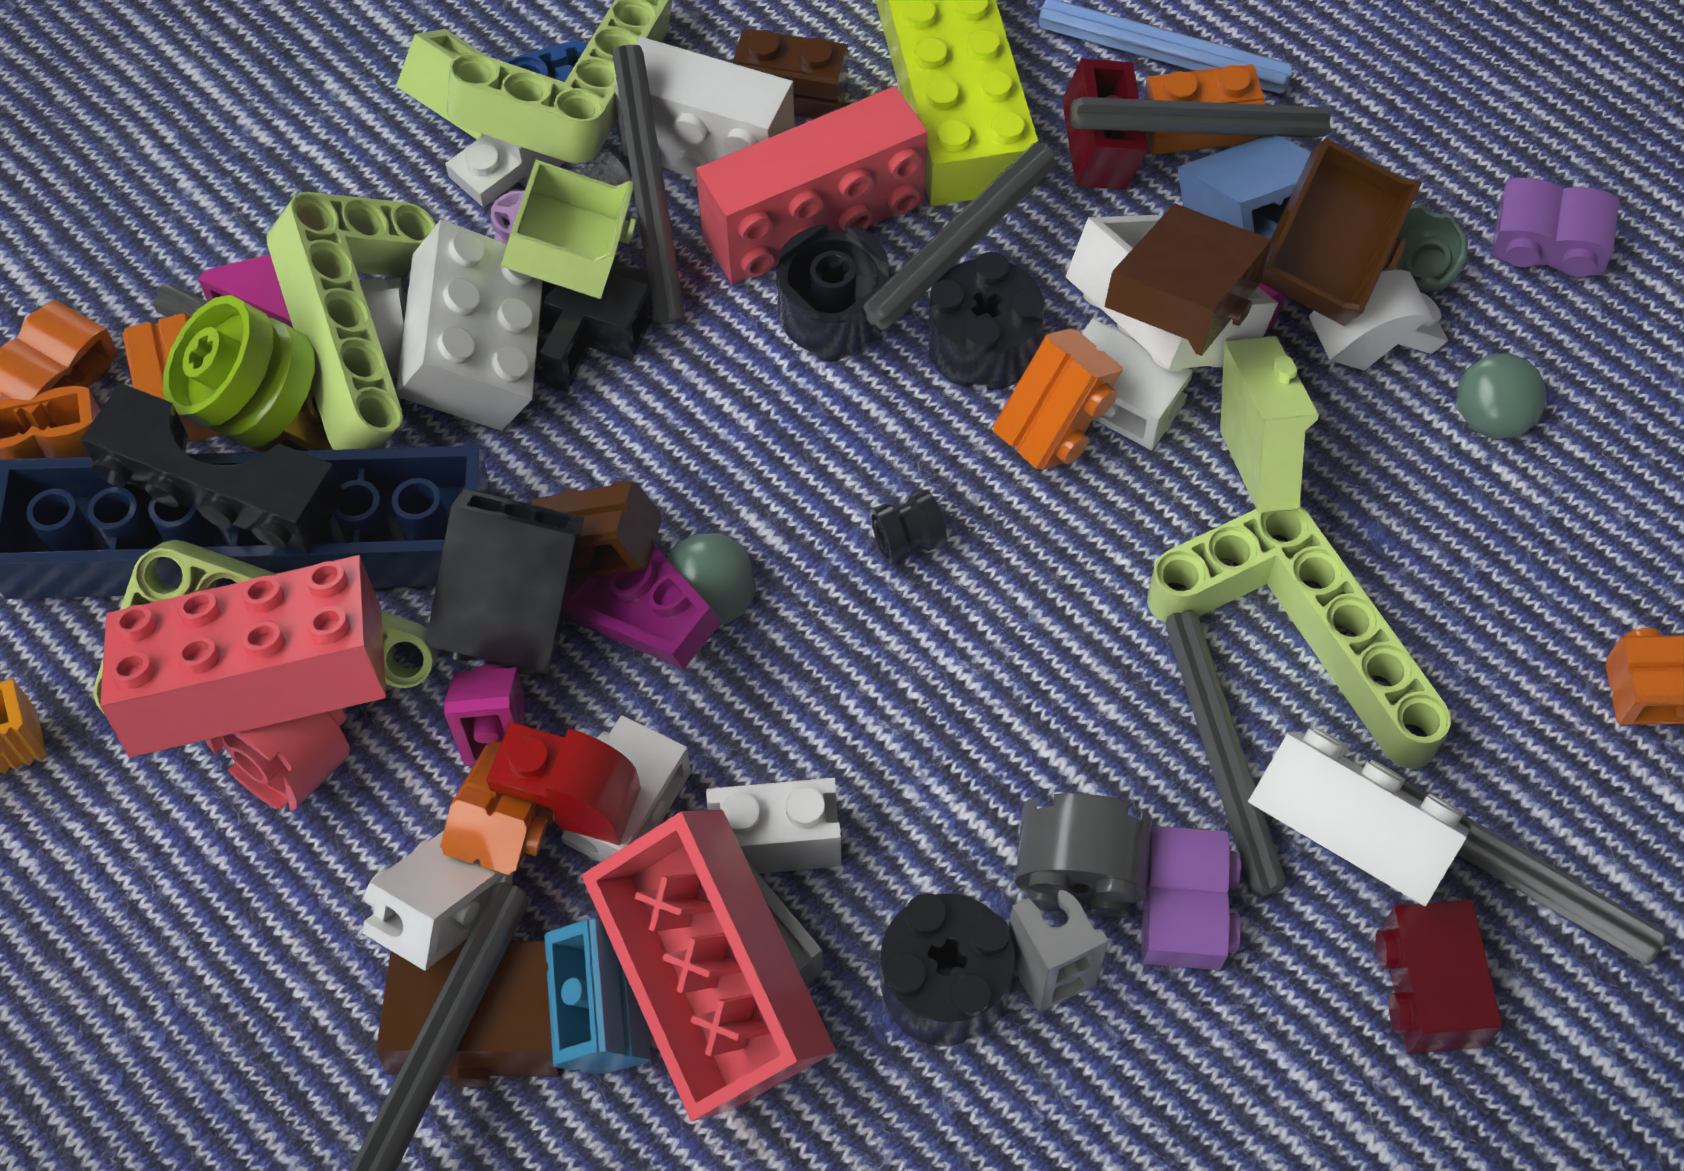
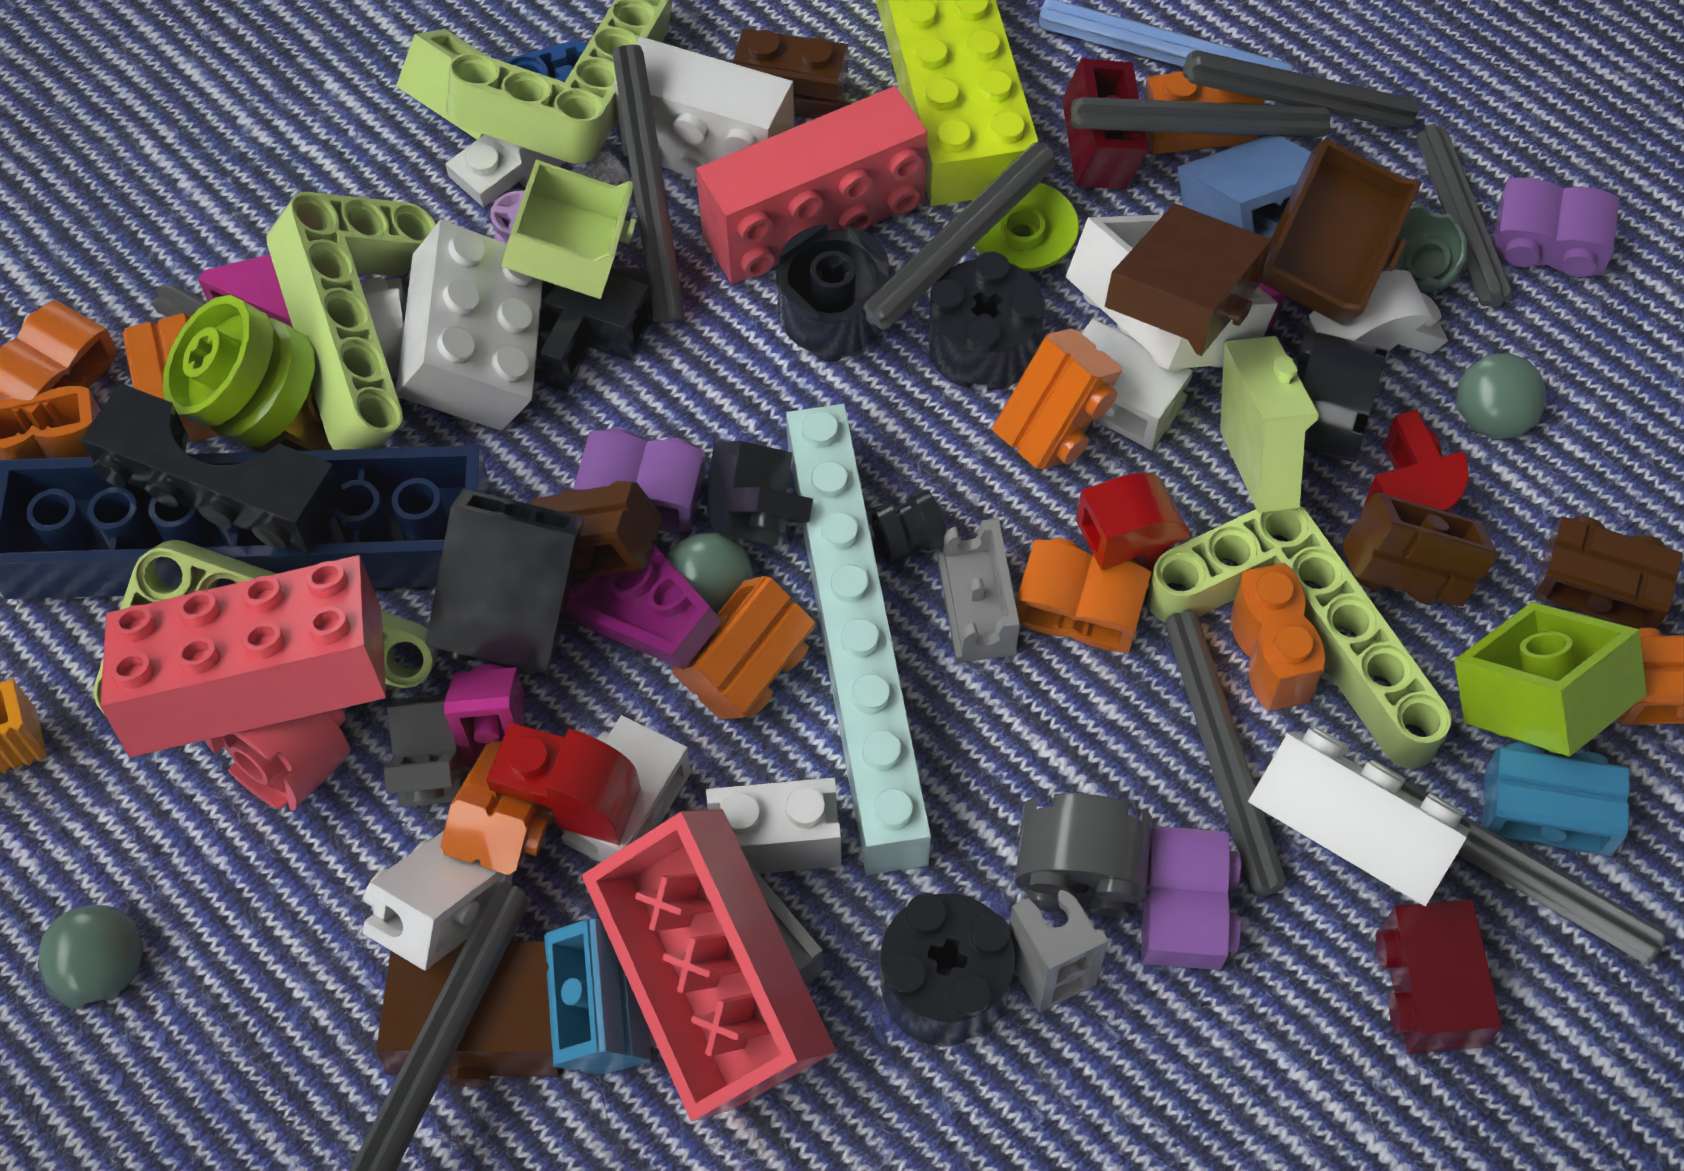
none -> sand green hair [38,905,144,1009]
none -> dark grey brick [384,694,465,807]
none -> medium lavender brick [573,428,706,533]
none -> orange brick [672,576,816,720]
none -> black brick [707,441,813,546]
none -> light aqua brick [786,404,931,875]
none -> light grey hinge [937,518,1020,663]
none -> lime dish [974,182,1079,272]
none -> orange brick [1015,538,1151,653]
none -> red brick [1076,473,1190,579]
none -> dark grey axle [1182,50,1419,130]
none -> orange brick [1230,563,1325,711]
none -> black brick [1297,331,1388,463]
none -> reddish brown brick [1342,492,1497,607]
none -> red brick [1364,409,1469,514]
none -> dark grey axle [1416,124,1512,308]
none -> lime brick [1454,602,1647,757]
none -> dark azure brick [1482,742,1630,857]
none -> reddish brown brick [1533,516,1683,629]

